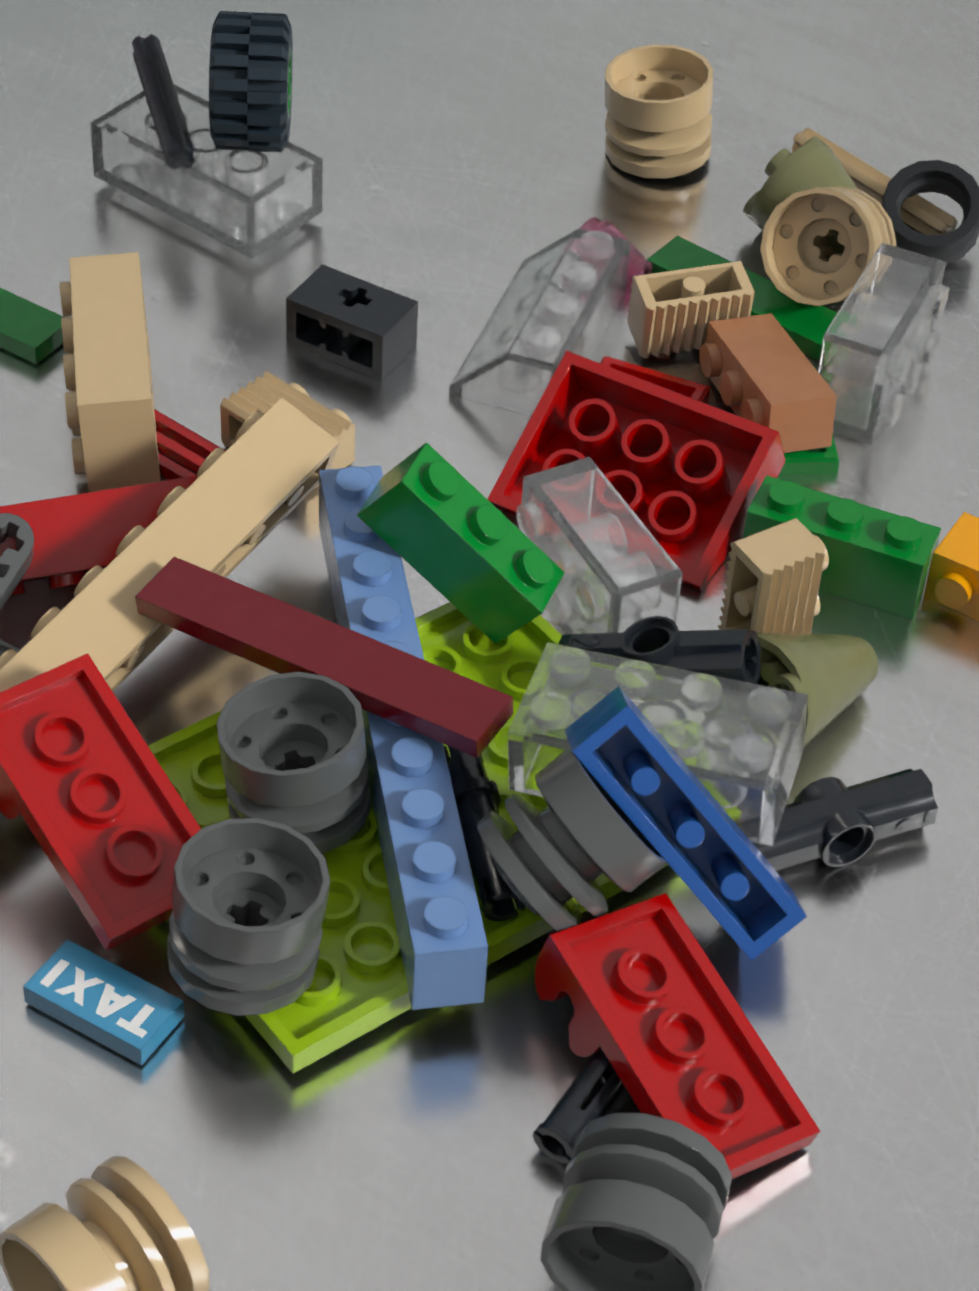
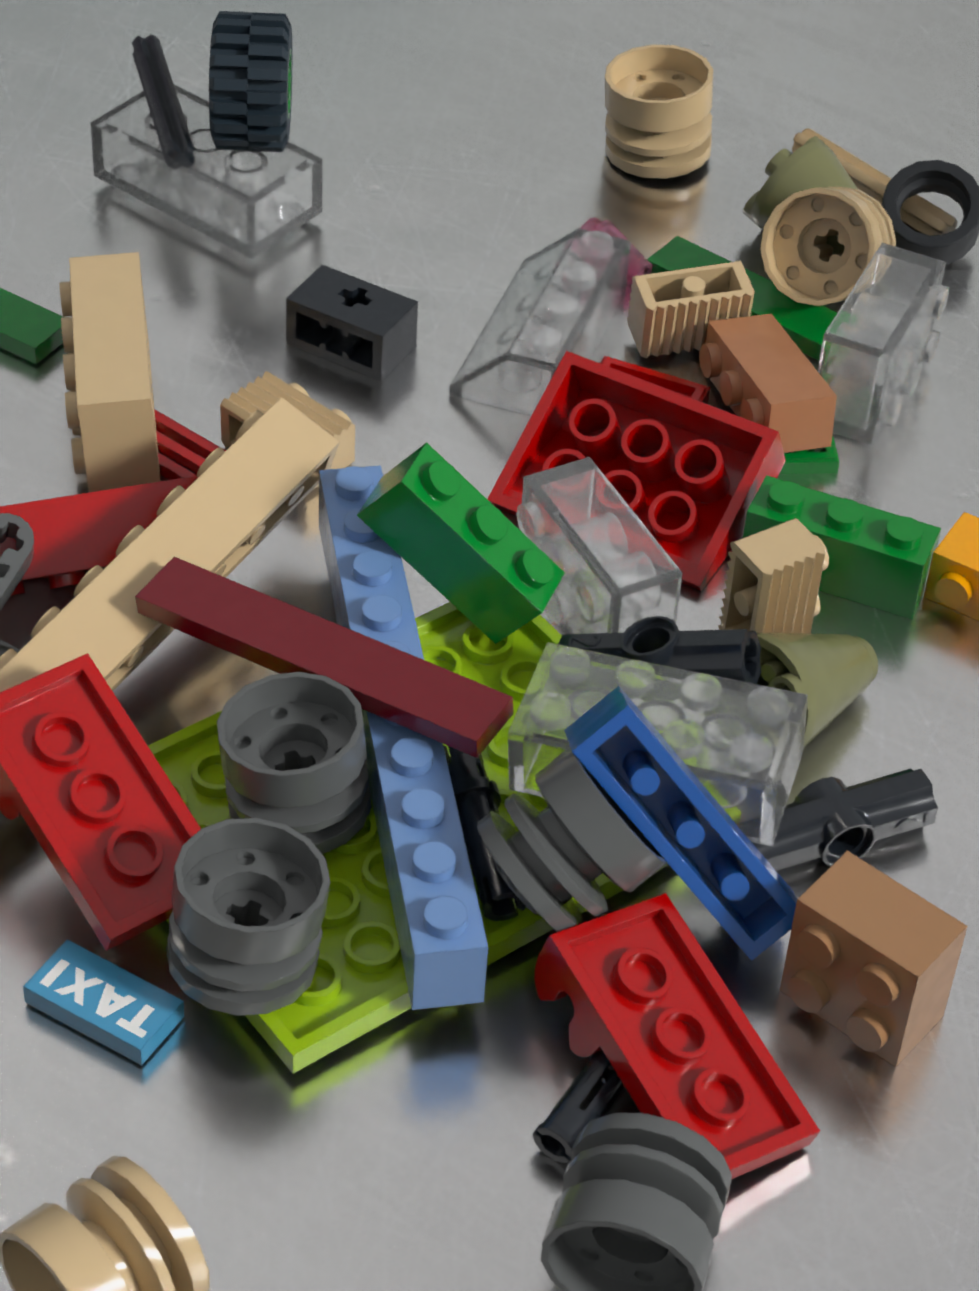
none -> medium nougat brick [780,851,968,1067]

